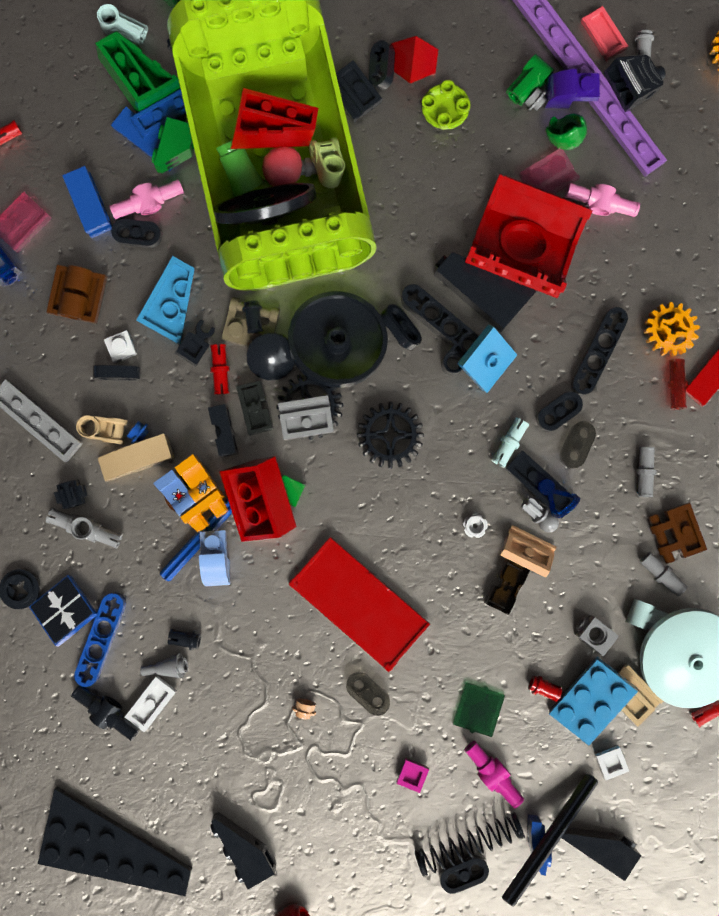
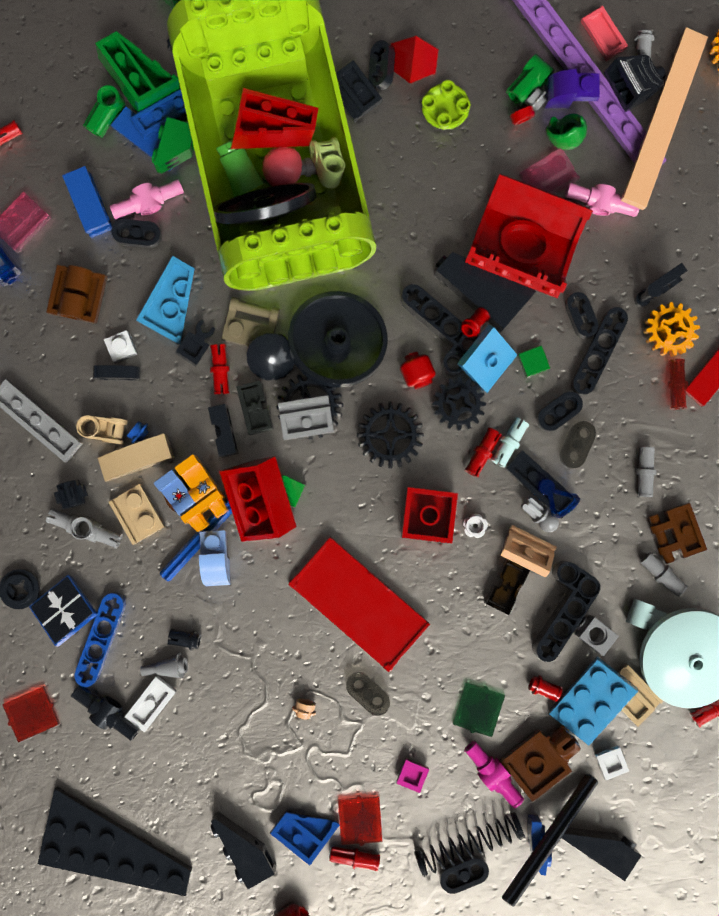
light aqua piece [97,4,148,47] -> none
black pin [242,301,263,334] -> none
black plate [381,304,422,350] -> none
none -> clear red piece [2,686,60,743]
none -> green piece [83,85,125,138]
none -> tan plate [109,484,166,545]
none -> blue wing [270,811,340,866]
none -> red axle [329,847,380,872]
none -> clear red piece [338,795,383,846]
none -> red head [400,351,436,390]
none -> red brick [401,487,458,544]
none -> black gear [432,377,486,431]
none -> red pin [461,308,490,337]
none -> red pin [464,427,502,478]
none -> reddish brown plate [500,726,581,802]
none -> red tile [509,106,535,125]
none -> green tile [517,345,550,378]
none -> black beam [532,561,601,662]
none -> black beam [565,292,599,339]
none -> light nougat tile [621,27,708,210]
none -> black plate [634,263,688,307]

